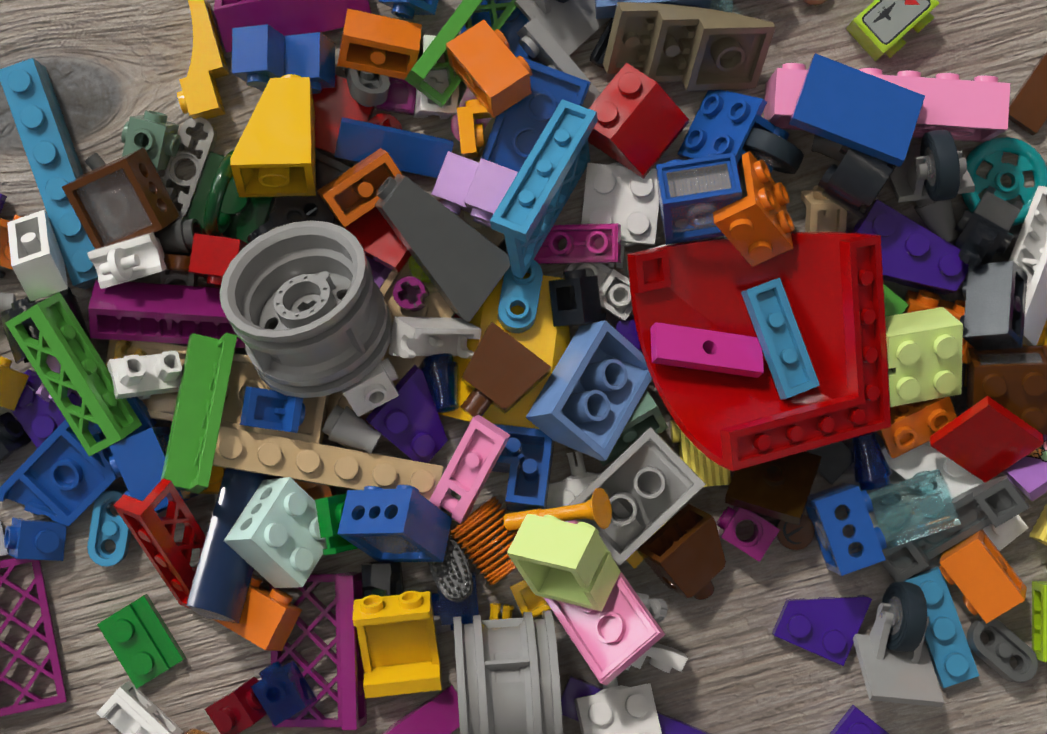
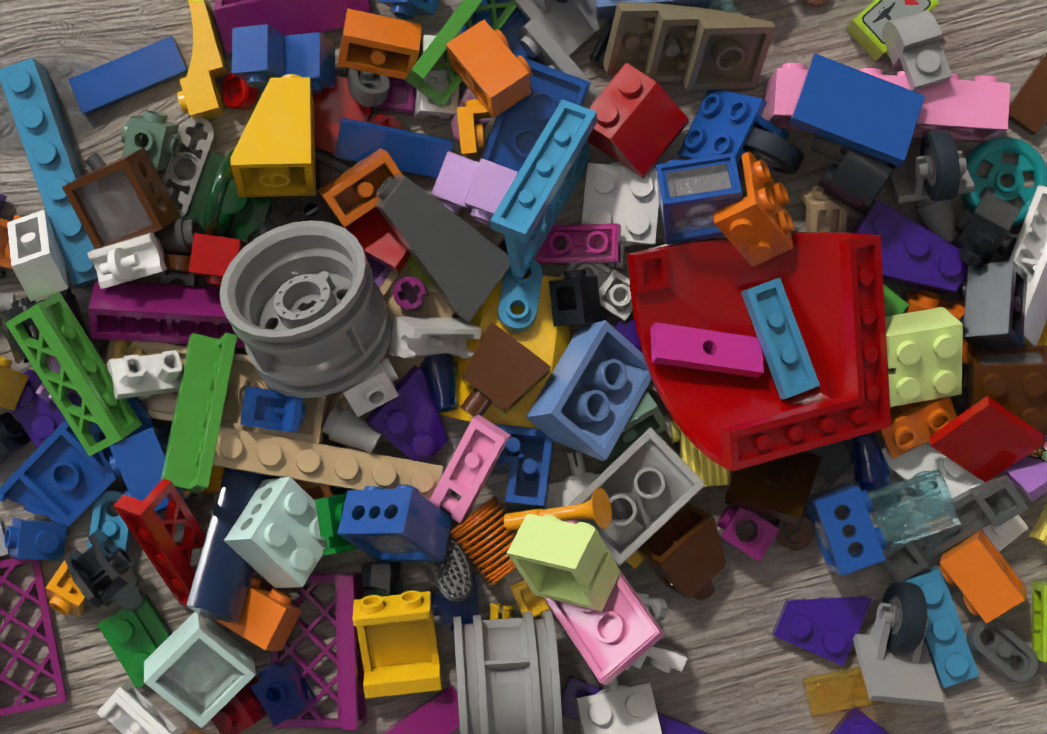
none -> light orange bracket [45,550,87,617]
none -> black hinge [64,529,145,611]
none -> blue tile [68,36,188,116]
none -> piece [144,612,256,728]
none -> red tile [221,72,258,110]
none -> clear yellow plate [802,667,886,718]
none -> light grey brick [881,10,952,92]

